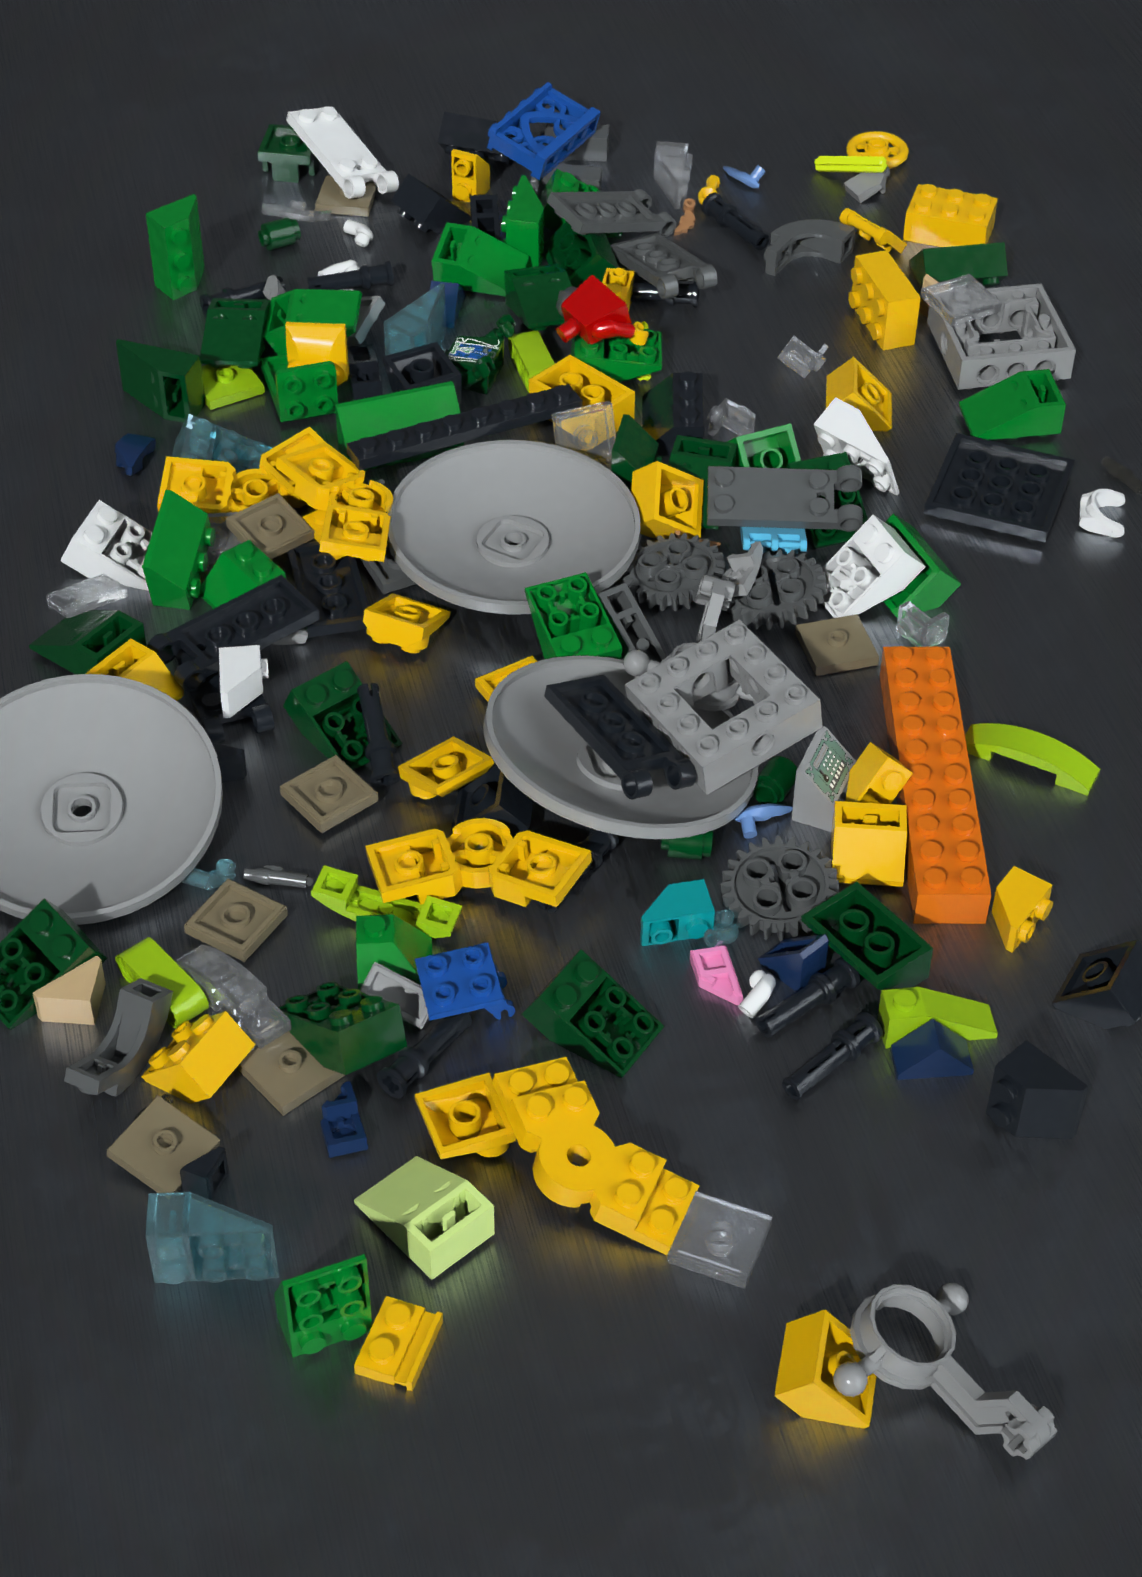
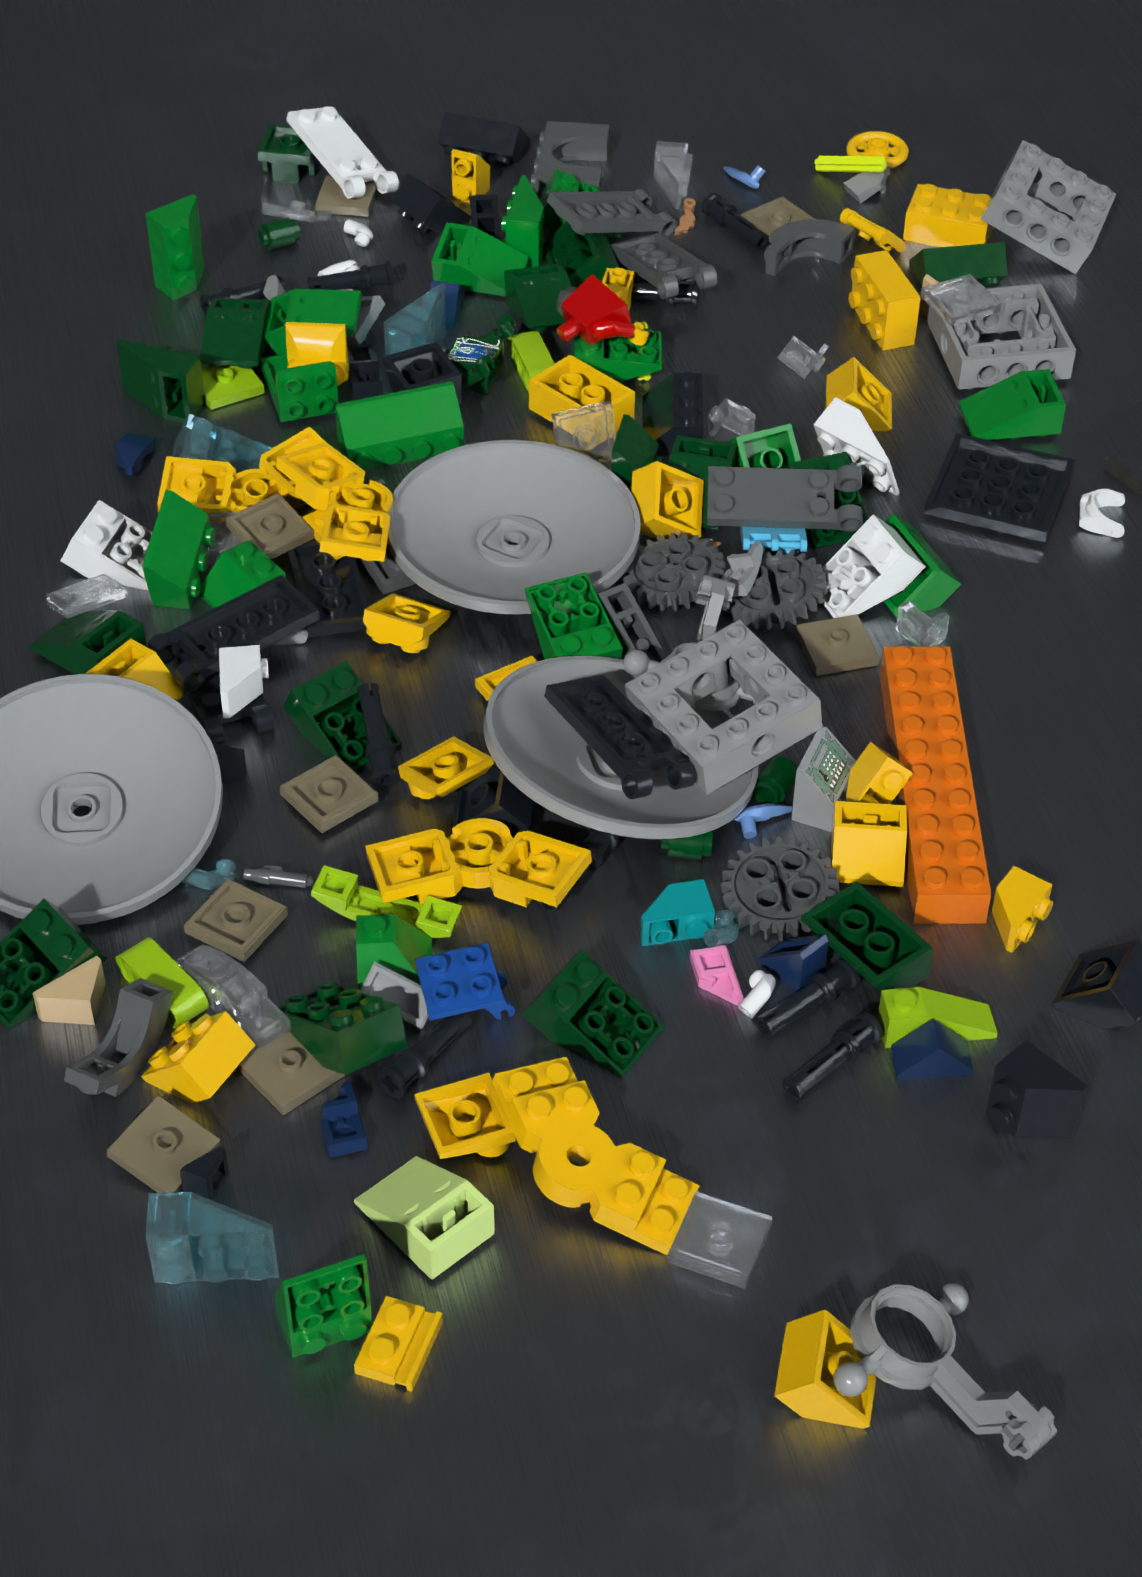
black plate [347,384,583,471] -> none
blue fence [487,82,601,181] -> none
yellow piece [698,175,720,205] -> none
lime slope [965,723,1100,796] -> none
none -> dark tan plate [741,196,815,242]
none -> light grey brick [981,140,1116,274]

